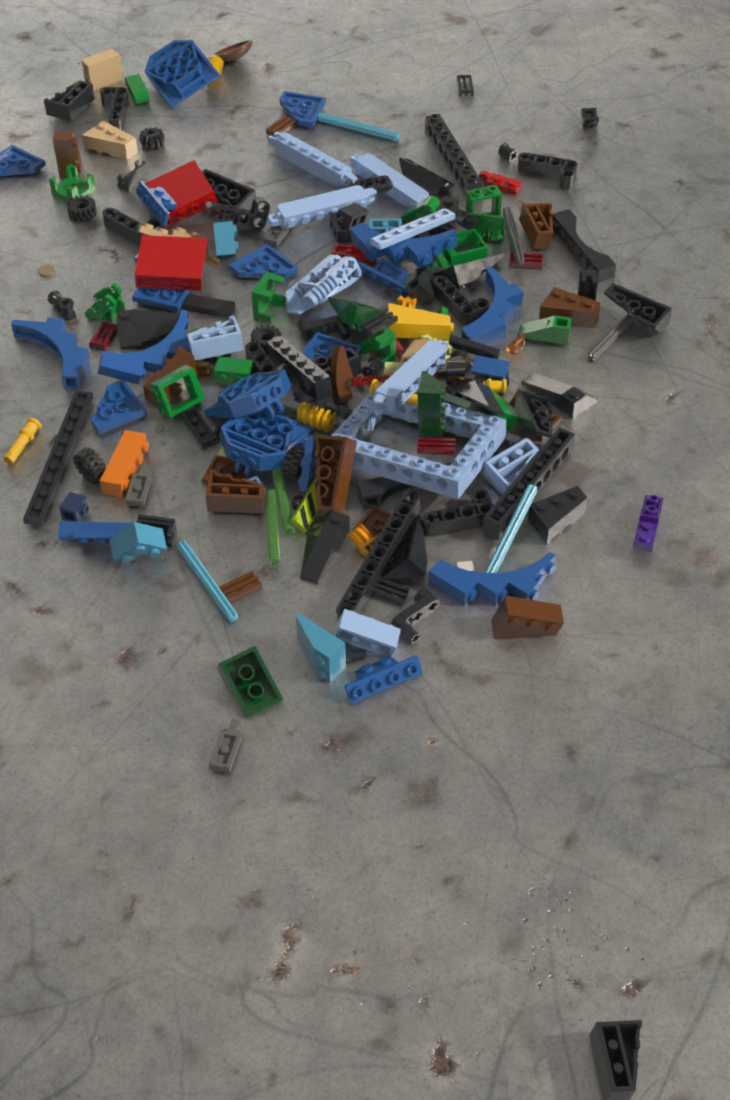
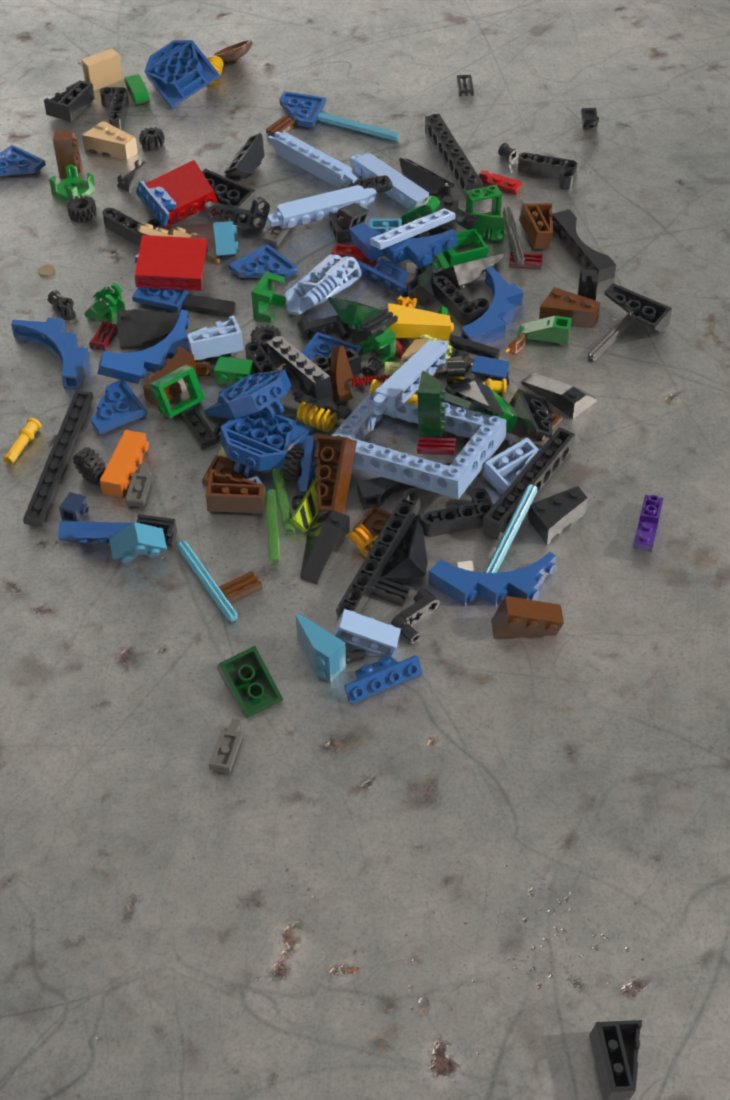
none -> black wedge [223,133,265,178]

